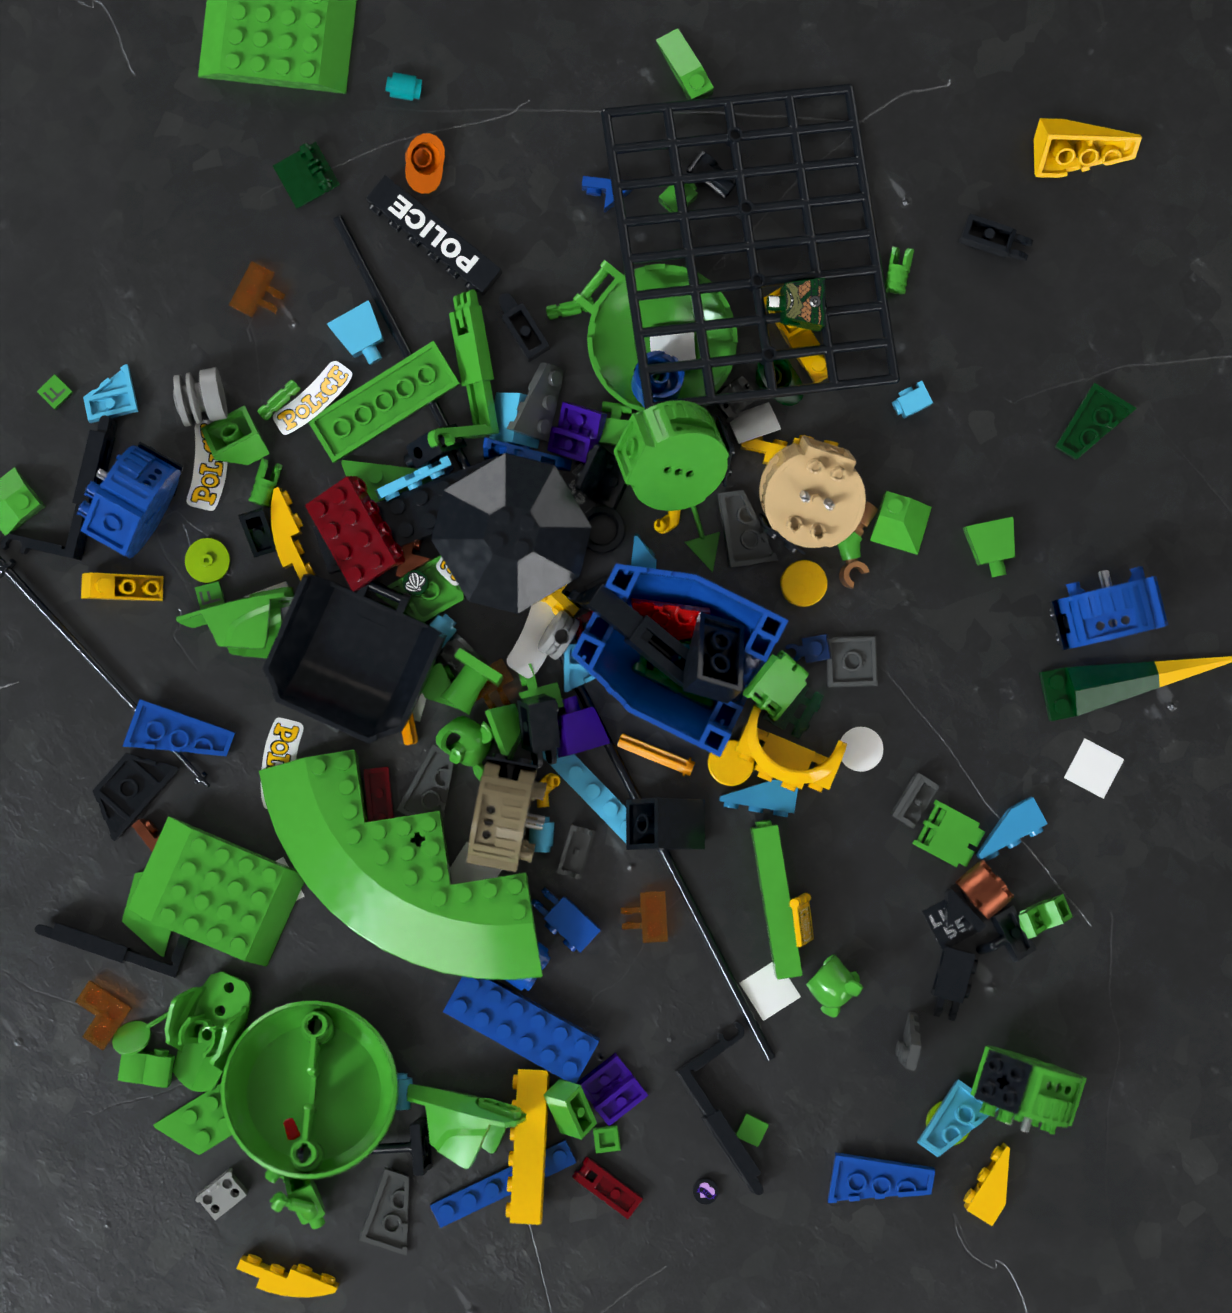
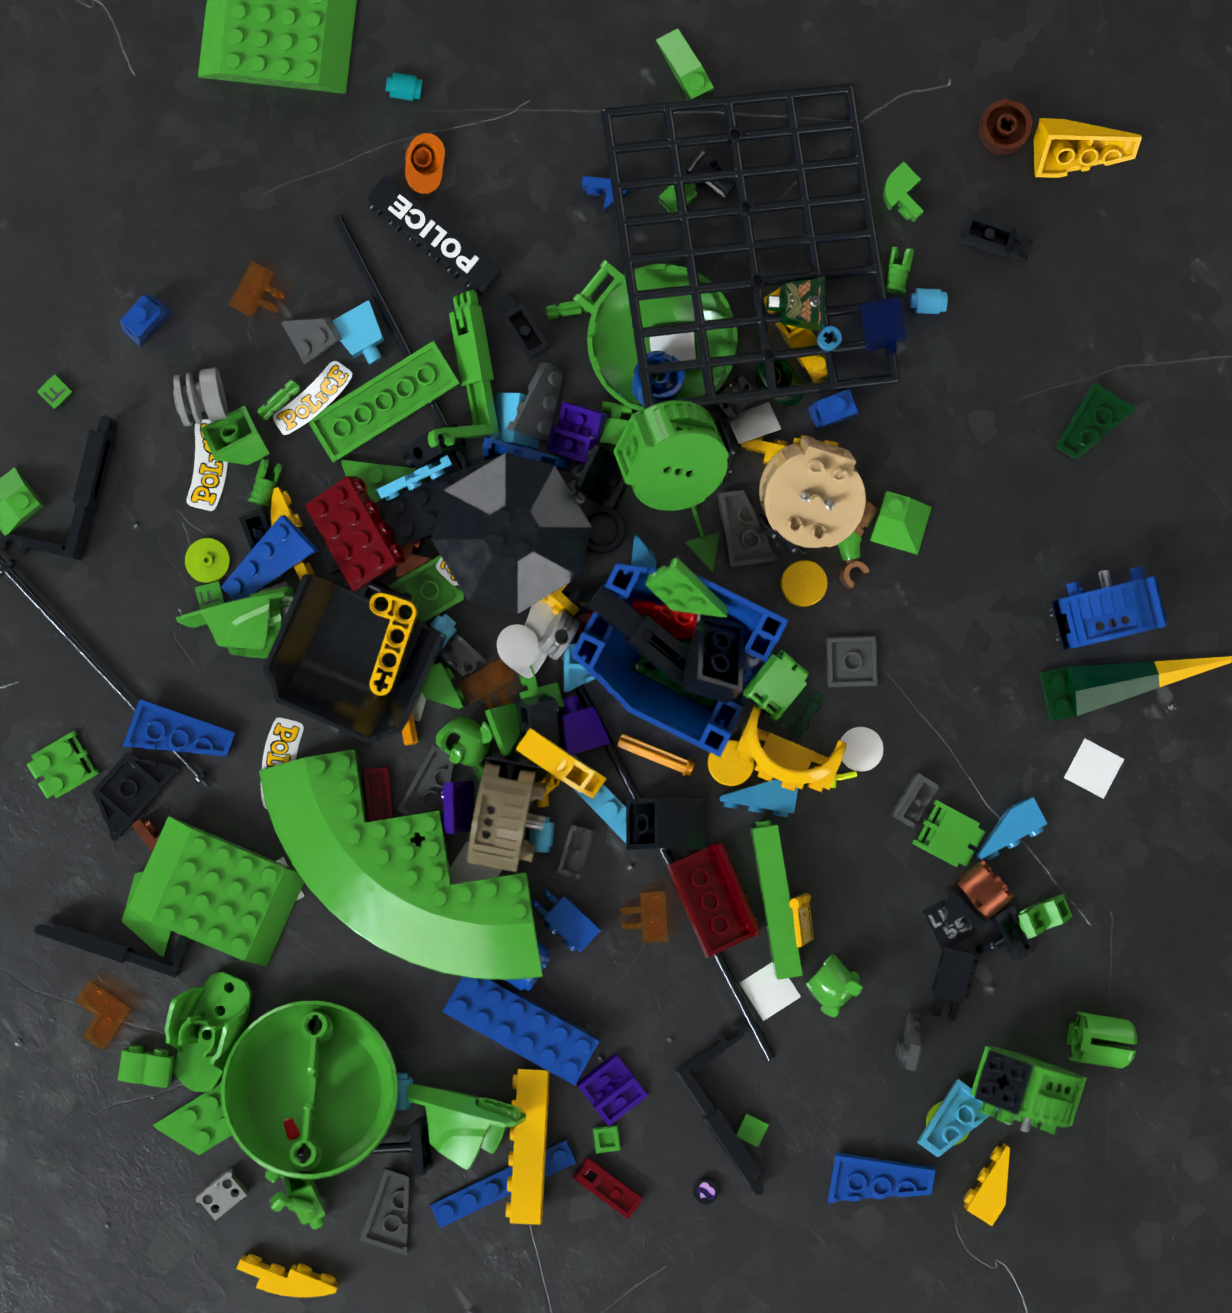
blue piece [77,442,184,558] -> none
yellow slope [81,573,163,601] -> none
medium azure wing [83,364,139,423] -> none
bright green piece [112,1012,168,1055] -> none
dark green hinge [273,142,340,209] -> none
tile [403,570,428,596] -> none
bright green plant [440,647,504,715] -> none
bright green brick [544,1079,597,1140] -> none
yellow arm [654,510,681,534] -> none
dark blue plate [785,634,832,663] -> none
medium azure brick [892,381,933,419] -> none
bright green torso [963,517,1015,578] -> none
none -> bright green plate [26,730,100,799]
none -> blue torso [120,295,173,347]
none -> blue wing [221,515,318,600]
none -> dark grey wing [281,317,342,364]
none -> yellow beam [369,592,419,696]
none -> dark purple plate [441,781,474,833]
none -> white sticker [497,624,540,669]
none -> yellow slope [516,728,607,799]
none -> bright green wing [646,558,729,617]
none -> dark red bracket [666,842,760,958]
none -> blue torso [808,389,861,431]
none -> dark azure bush [817,326,842,351]
none -> neon yellow hand [830,771,857,788]
none -> clear blue plate [860,298,906,354]
none -> bright green brick [883,162,924,222]
none -> medium azure brick [910,288,948,314]
none -> copper brick [978,99,1032,155]
none -> bright green cylinder [1066,1011,1138,1069]

